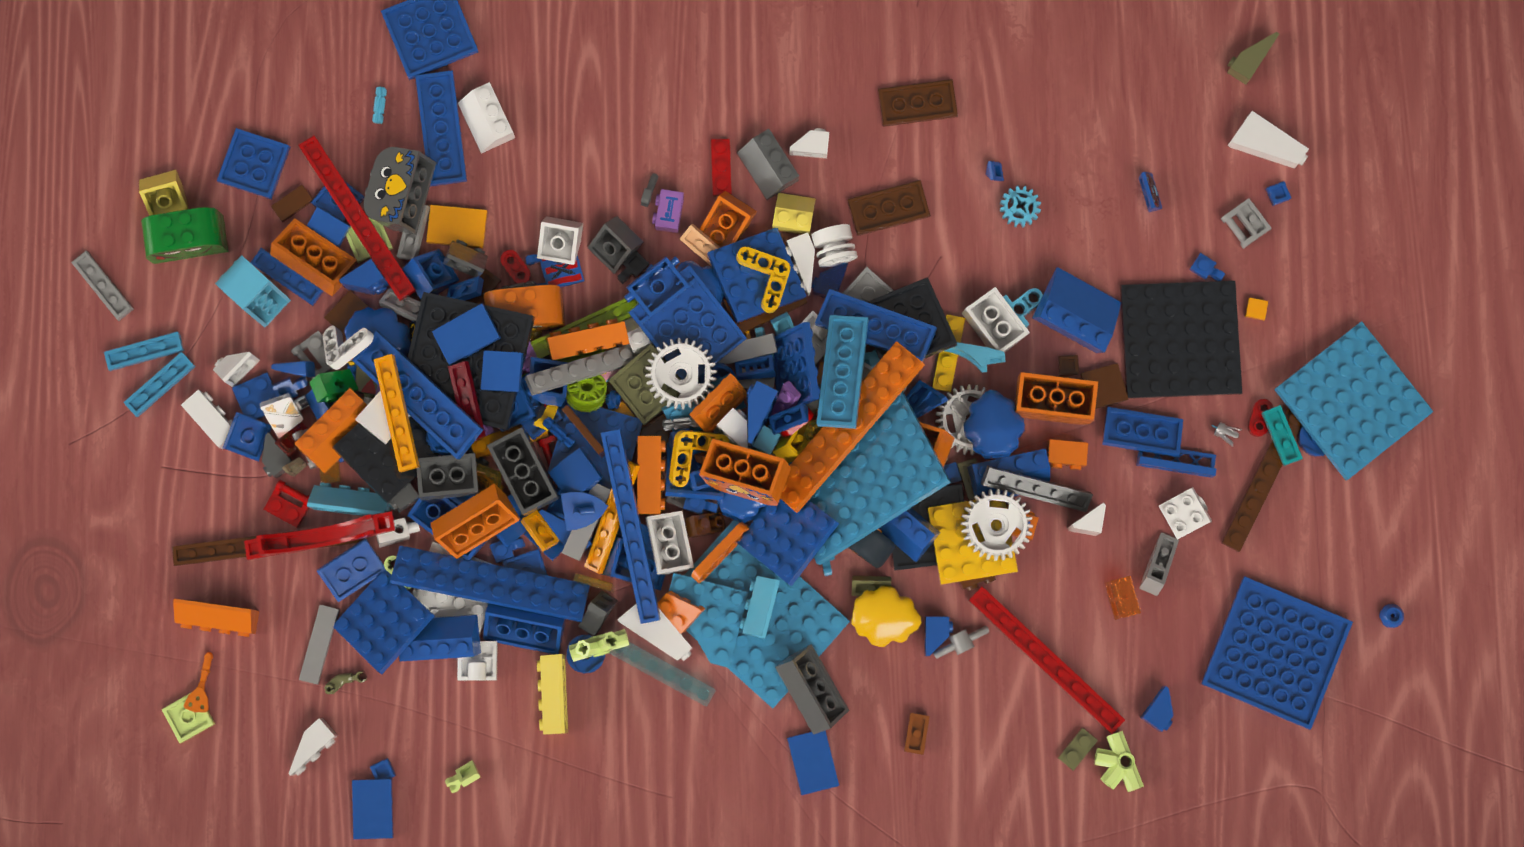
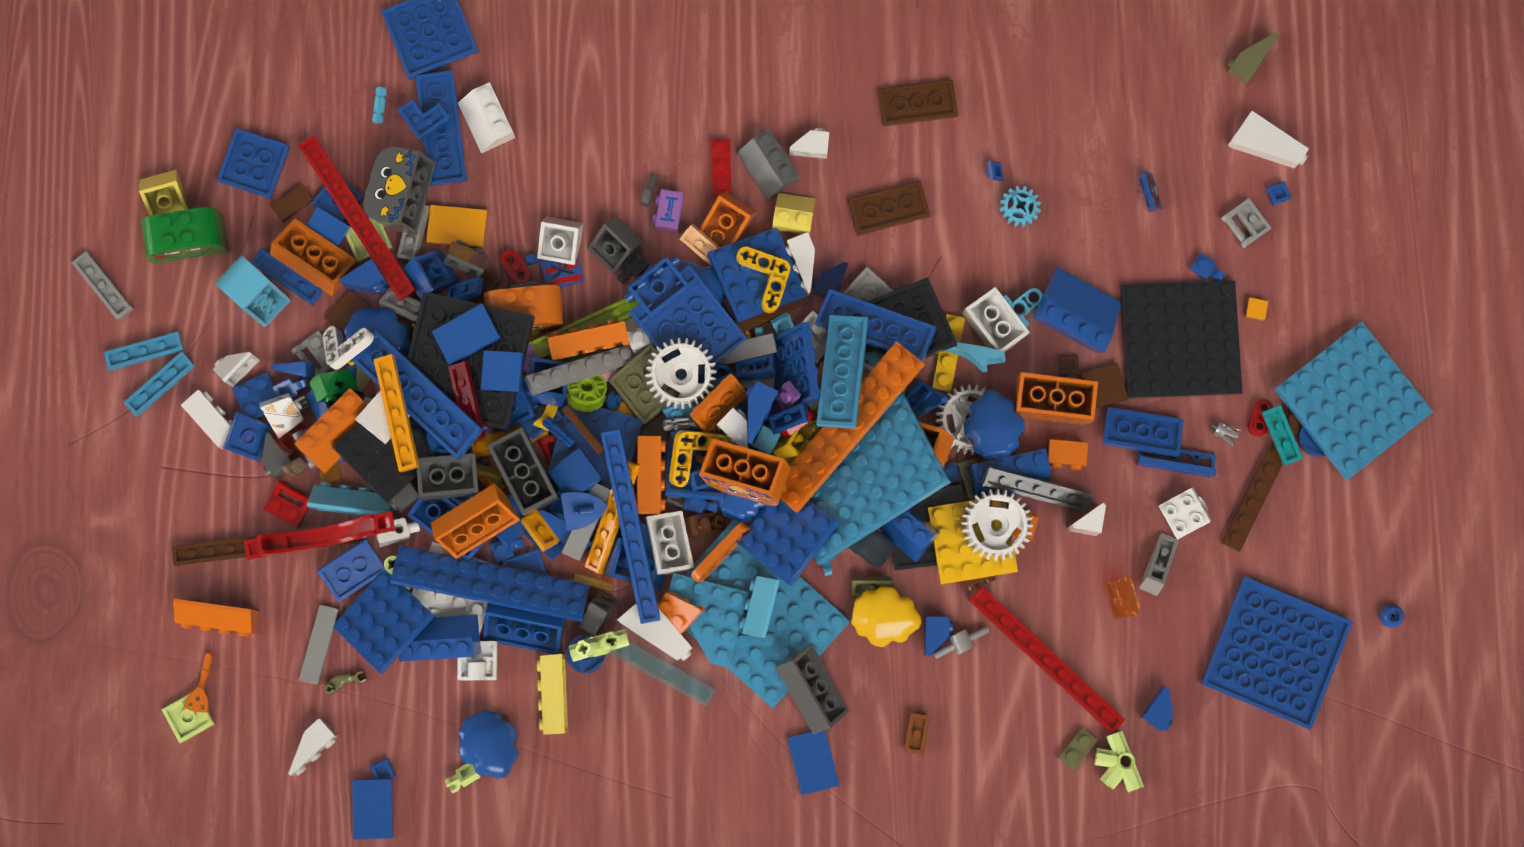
white wheel [811,224,858,267] -> none
none -> blue plate [397,99,451,141]
none -> blue piece [458,709,519,779]

